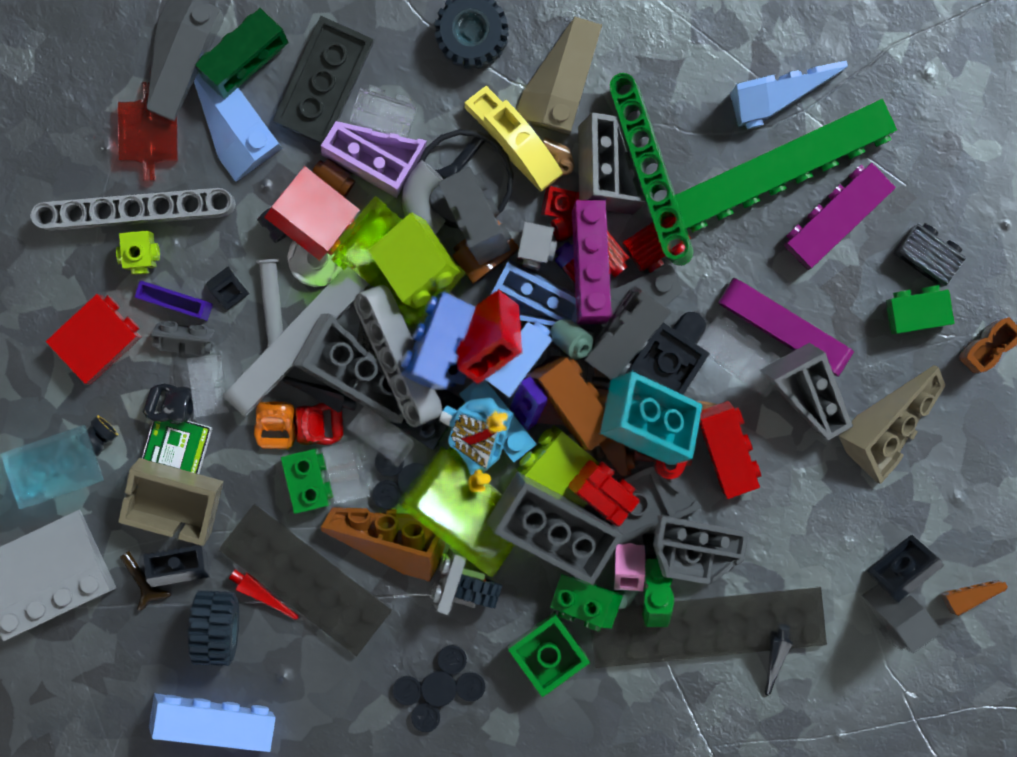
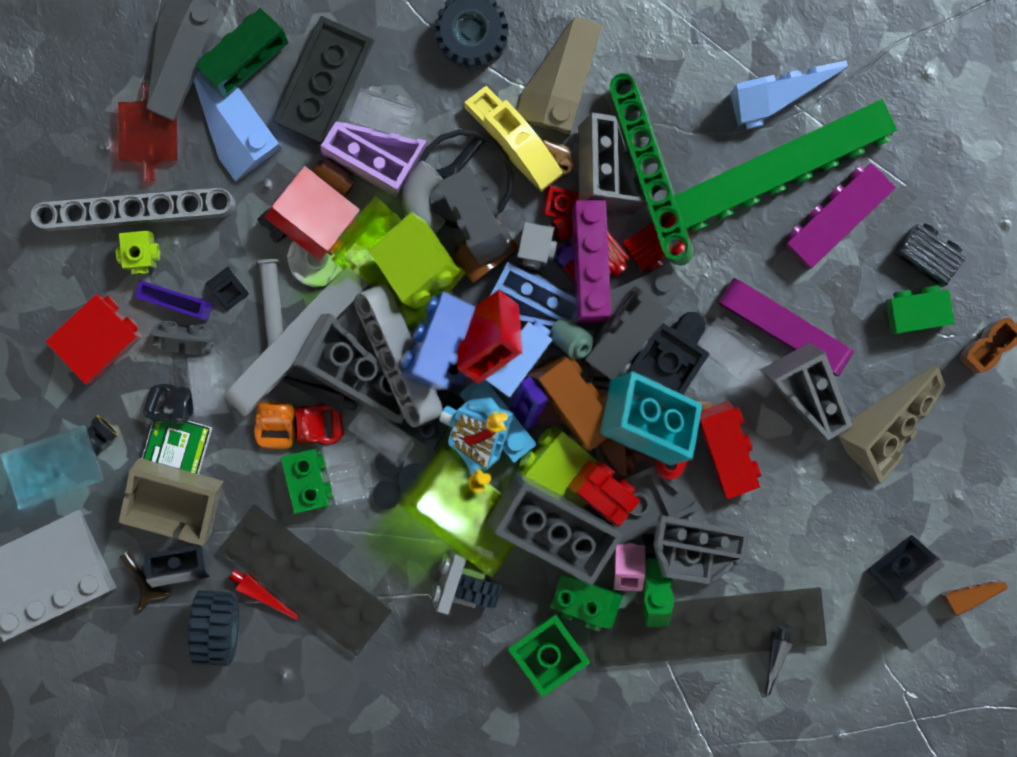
light blue wedge [149,693,276,752] -> none
dark orange wedge [321,507,451,582] -> none
black piece [393,645,485,732] -> none

